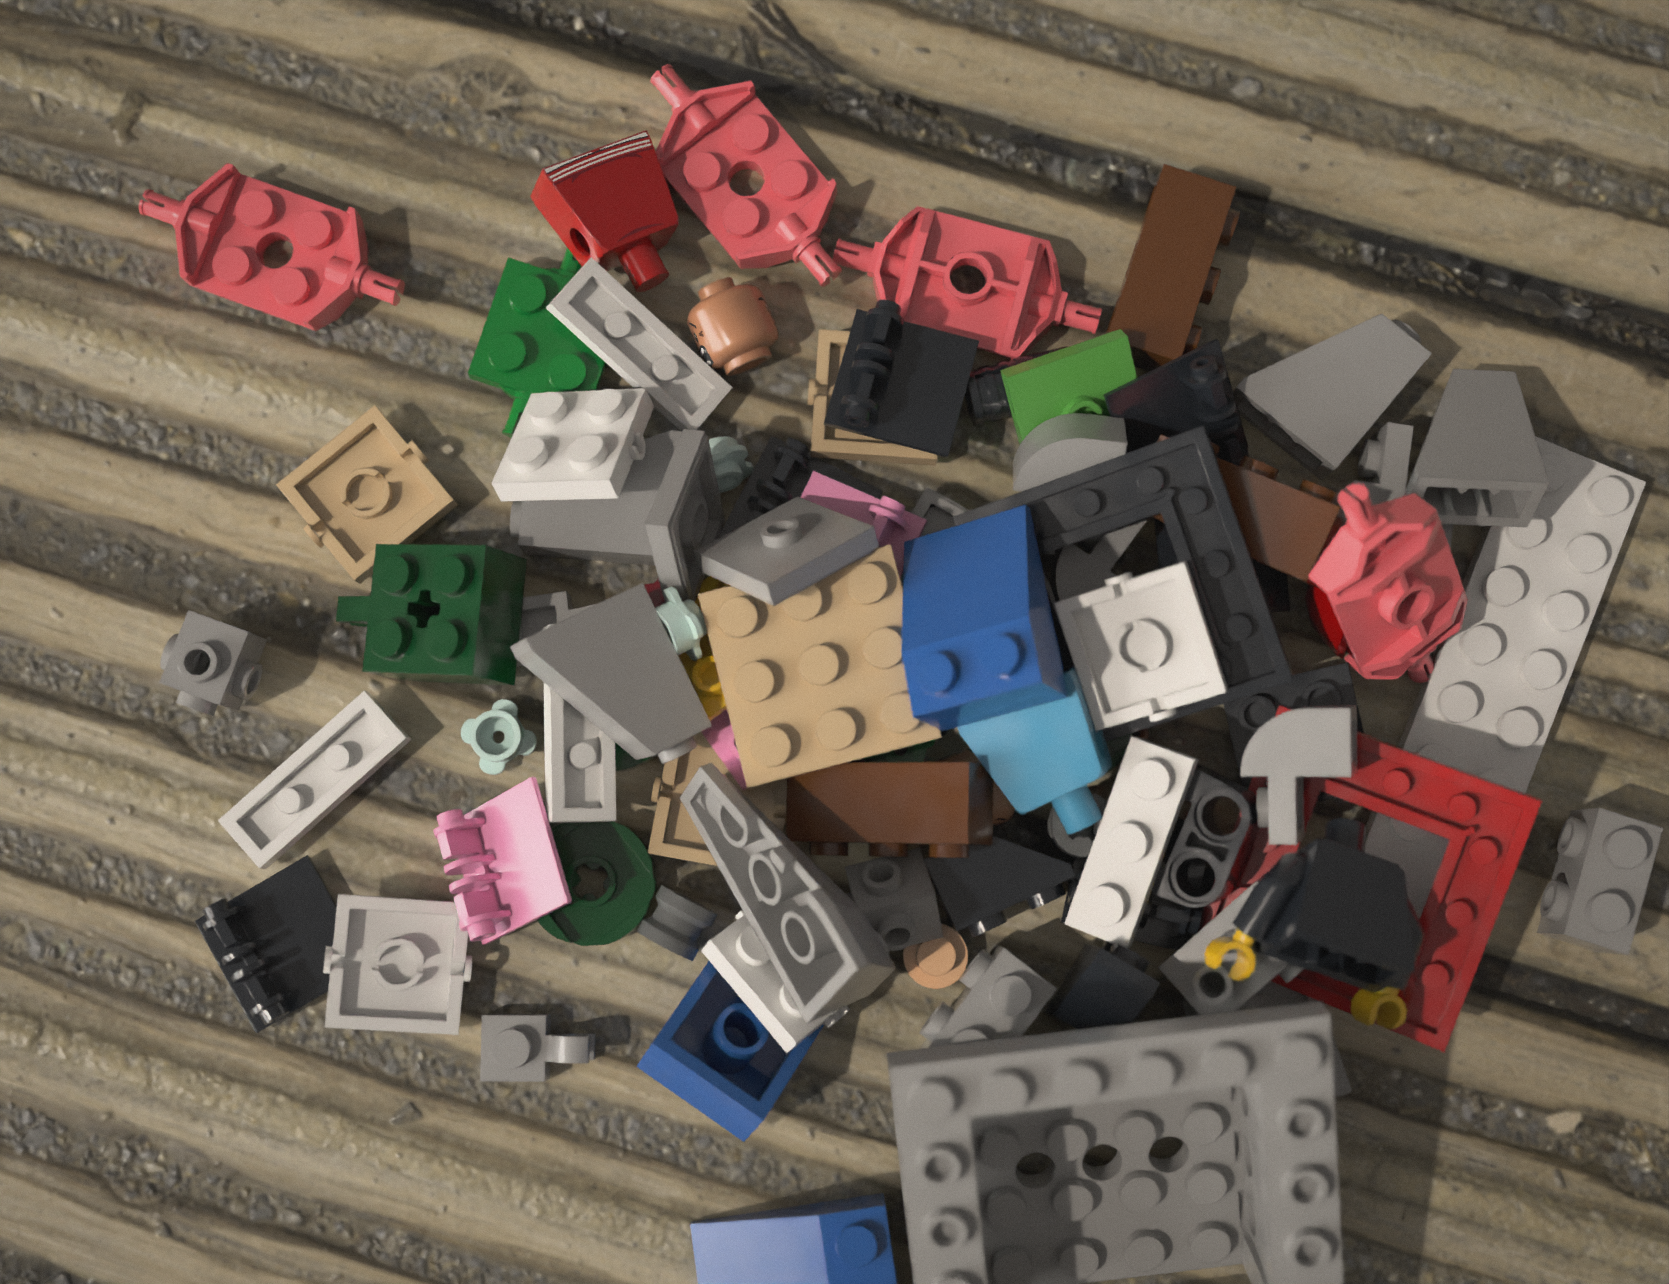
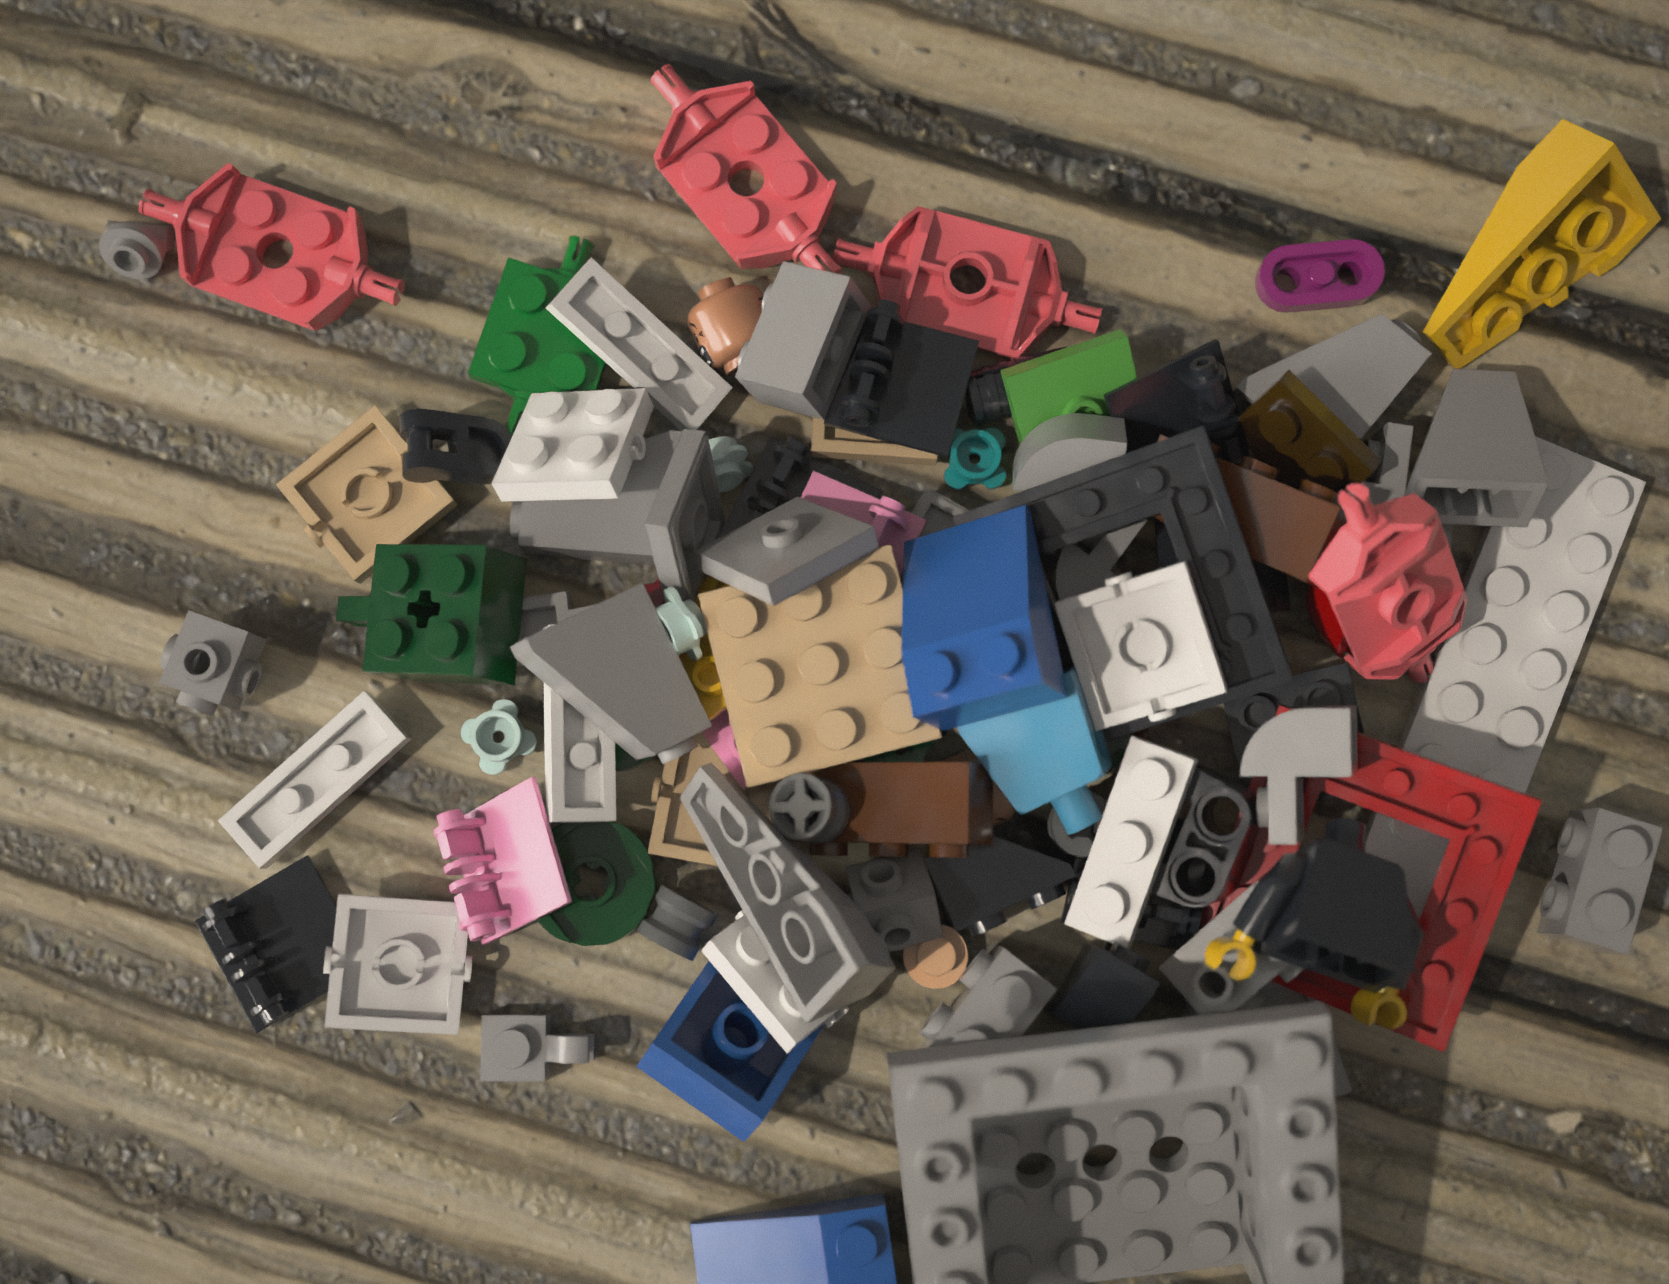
red torso [530,130,679,293] -> none
reddish brown brick [1106,164,1240,371] -> none
none -> light grey plate [99,220,175,279]
none -> black plate [399,408,512,485]
none -> light grey brick [735,261,871,420]
none -> dark grey wheel [769,773,850,845]
none -> teal plate [944,428,1006,490]
none -> dark brown wing [1238,370,1382,502]
none -> magenta plate [1255,239,1385,313]
none -> yellow wedge [1422,119,1661,369]

